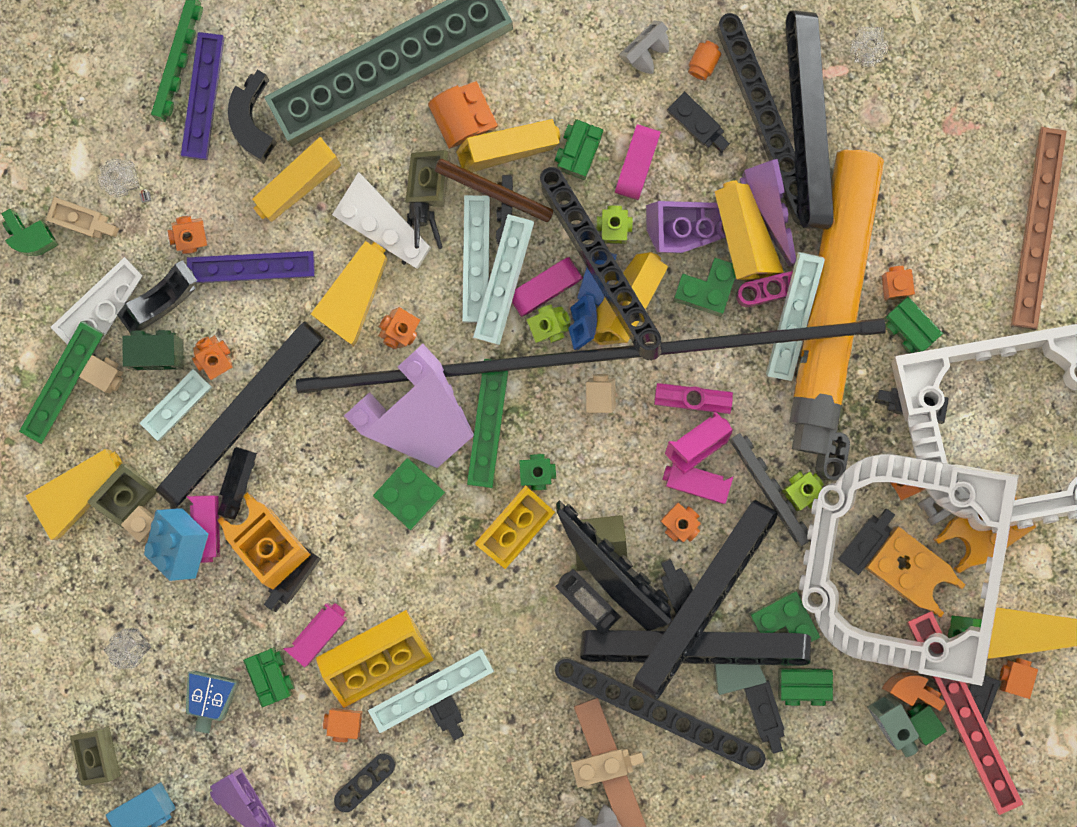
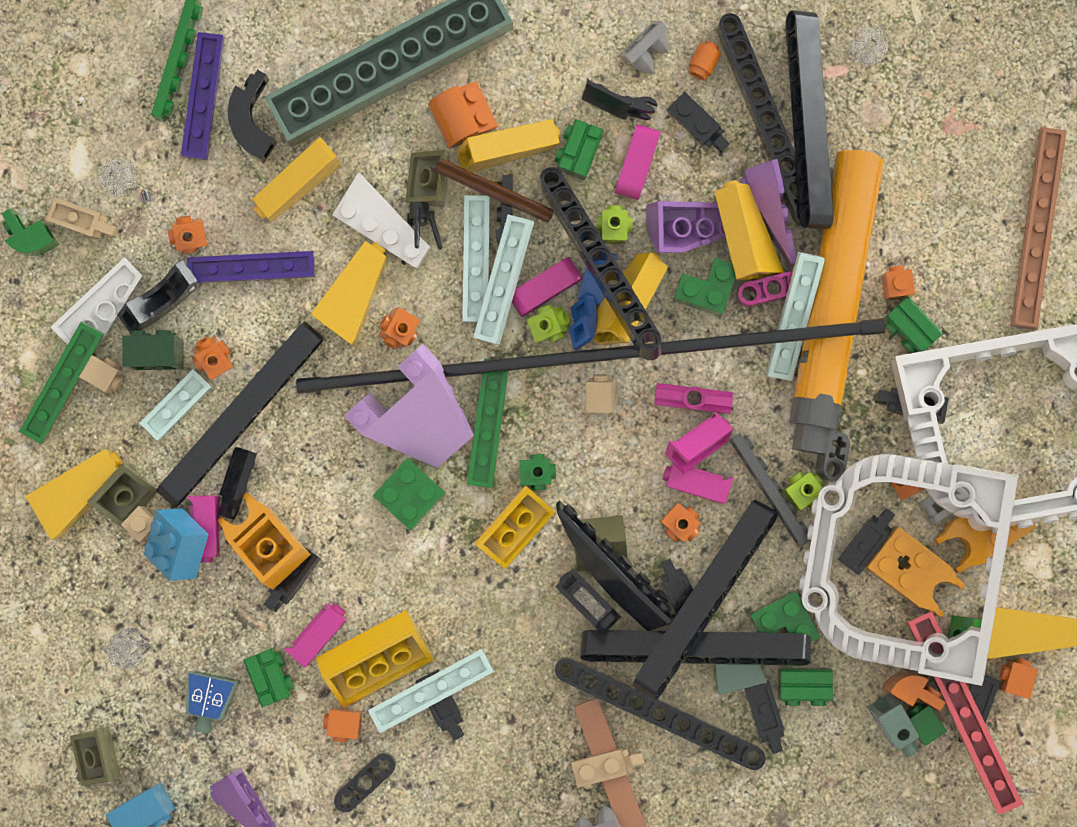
none -> black arm [582,78,658,120]

